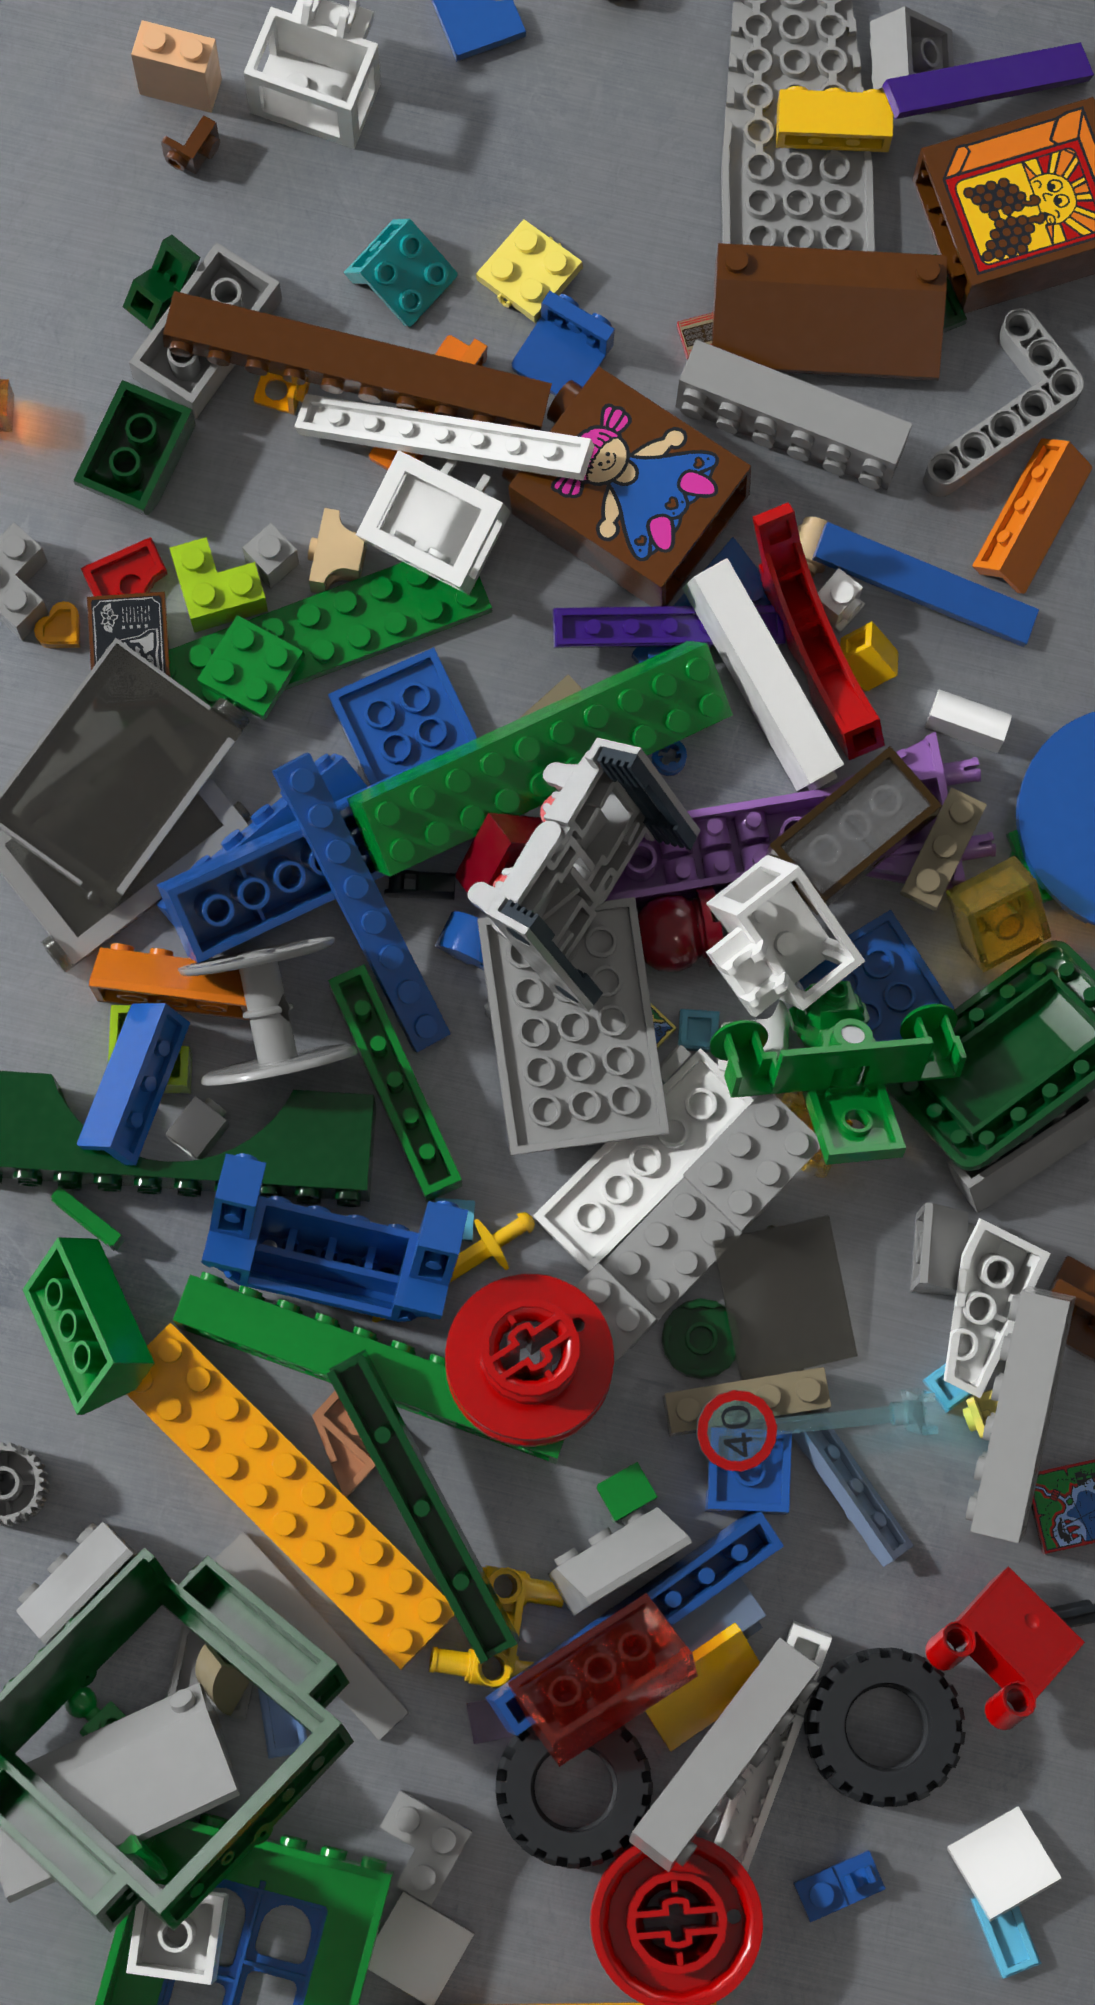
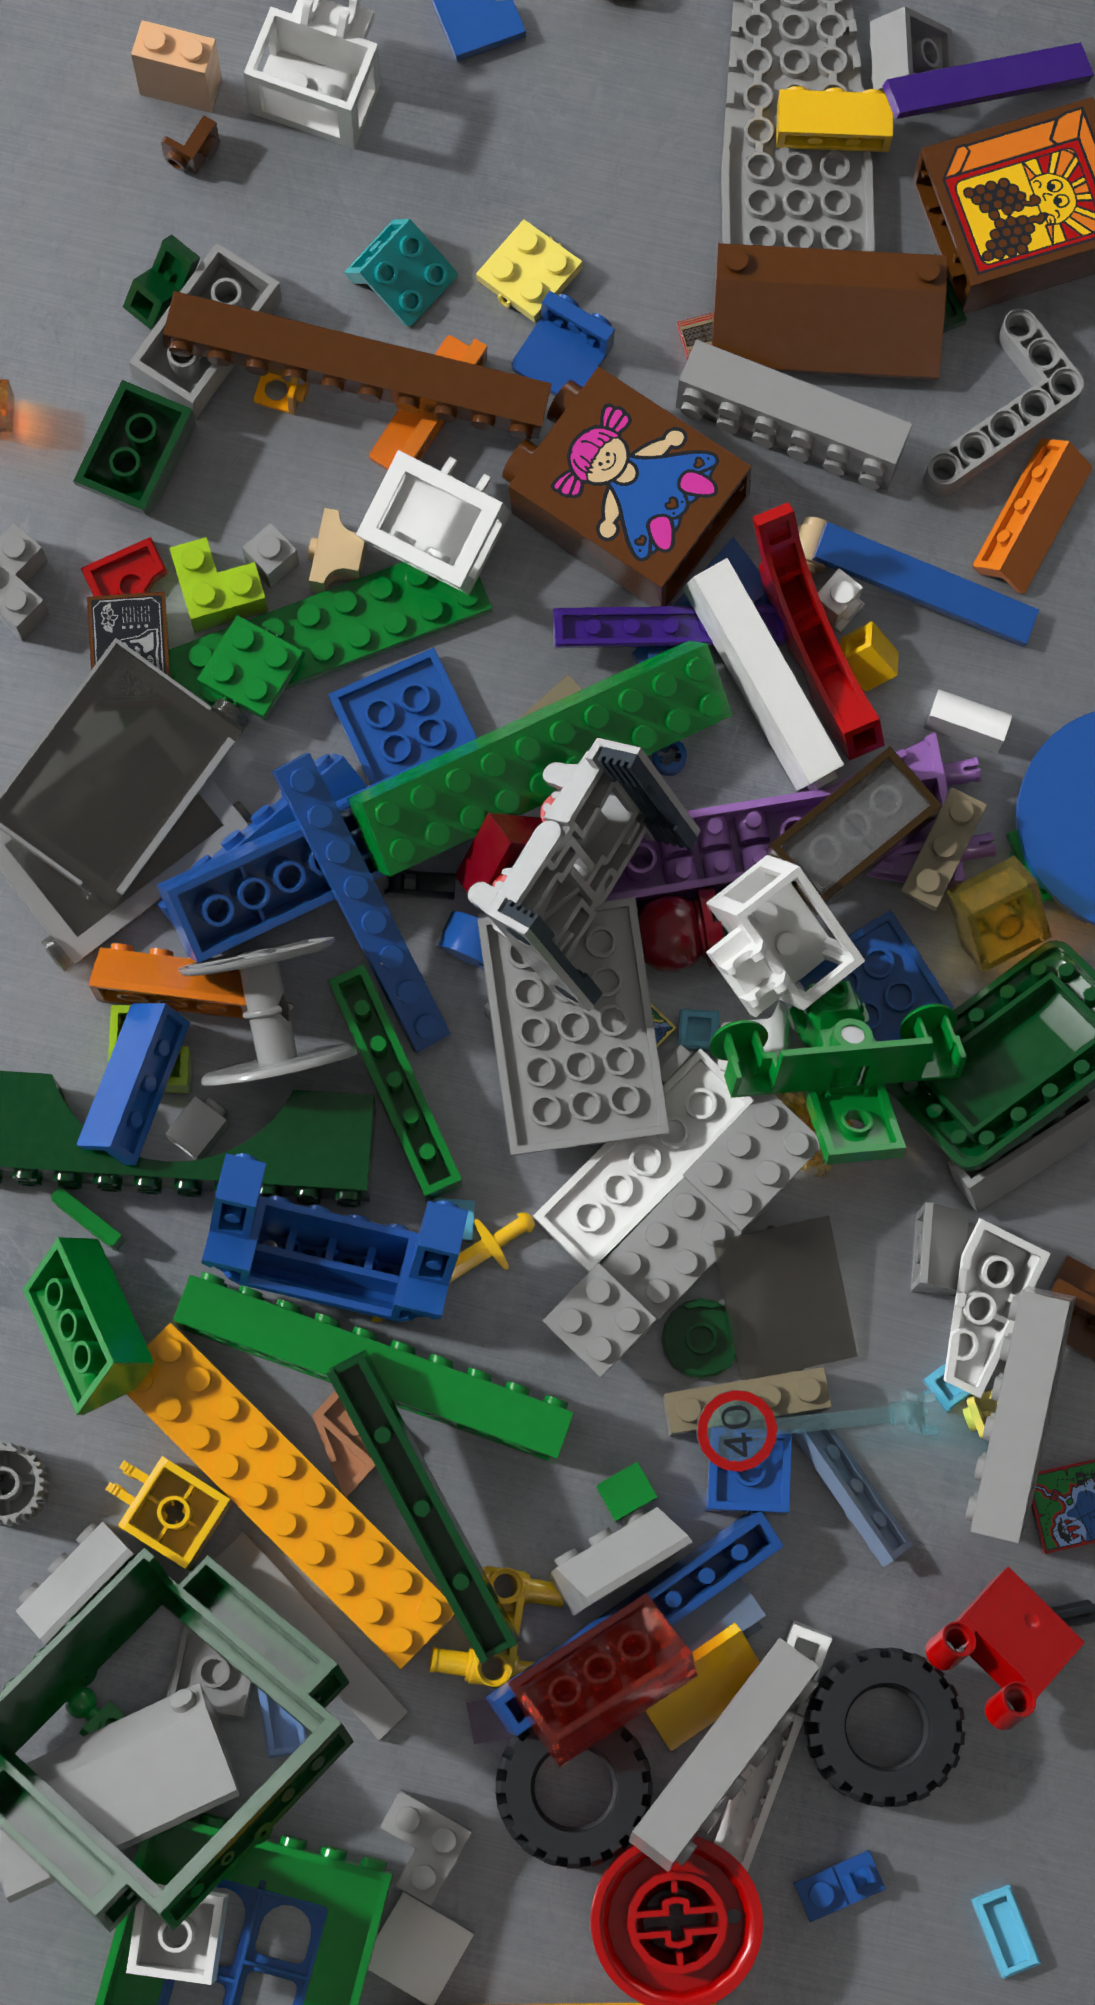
light orange tile [34,601,80,648] -> none
green slope [118,1834,168,1881] -> none
dark tan brick [195,1644,250,1716] -> none
white plate [294,394,594,481] -> none
red wheel [445,1274,614,1447] -> none
white tile [947,1806,1062,1922] -> none
none -> yellow hinge [105,1456,233,1571]

